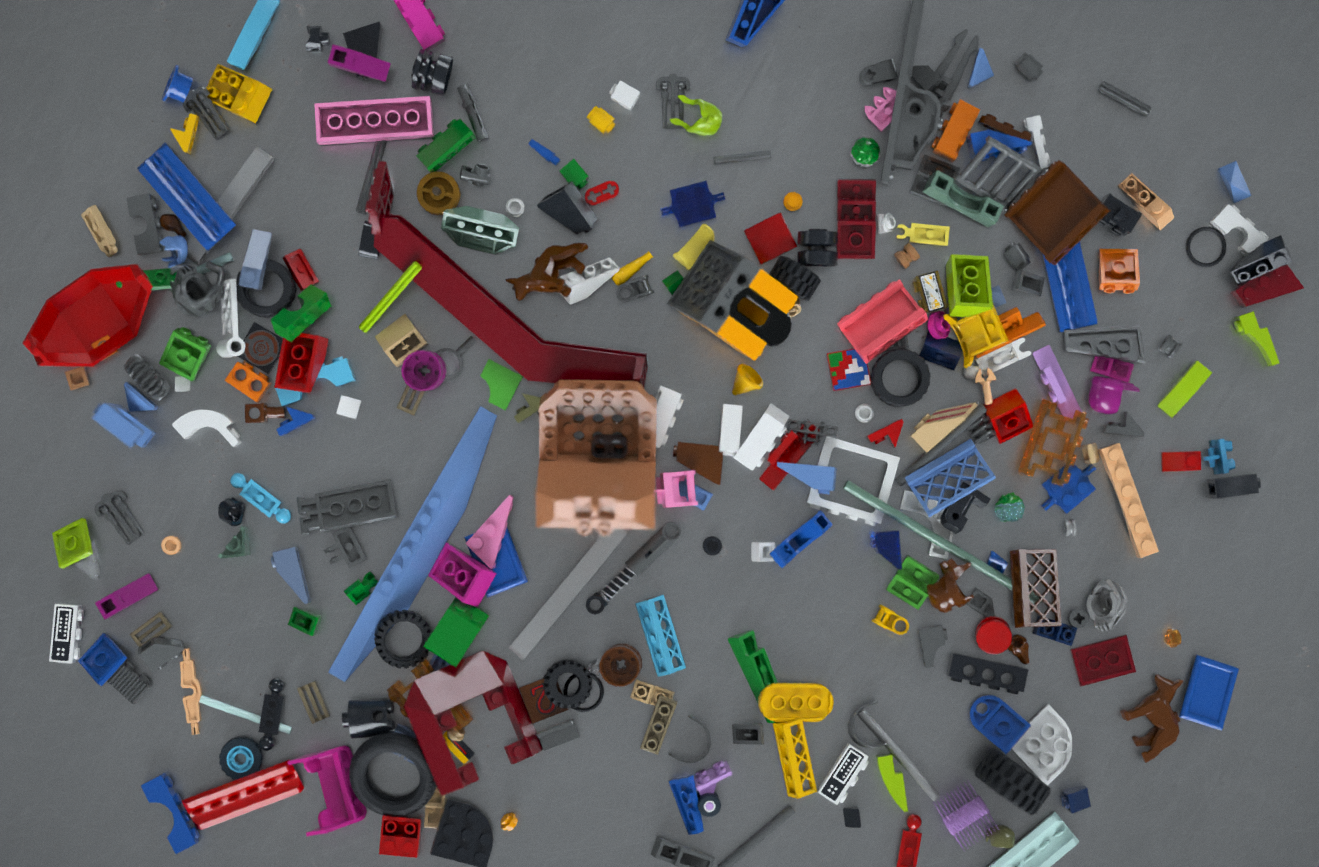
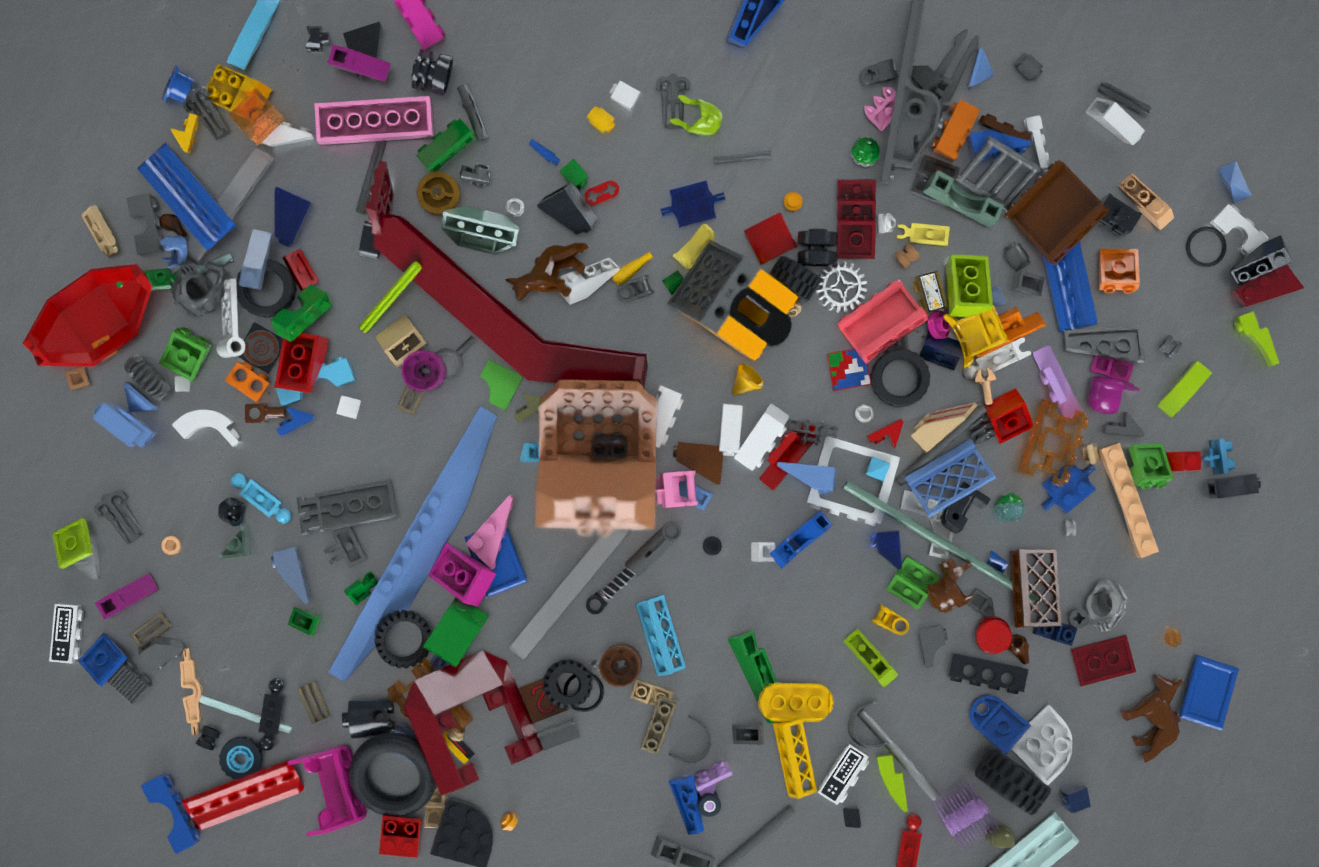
none -> black wheel [196,725,221,751]
none -> clear orange slope [228,88,285,146]
none -> white slope [250,116,315,147]
none -> clear blue slope [274,186,313,247]
none -> medium azure slope [520,443,539,462]
none -> white gear [816,261,867,313]
none -> lime slope [843,628,898,687]
none -> medium azure slope [865,457,890,482]
none -> white slope [1086,97,1145,145]
none -> bright green plate [1129,443,1174,489]

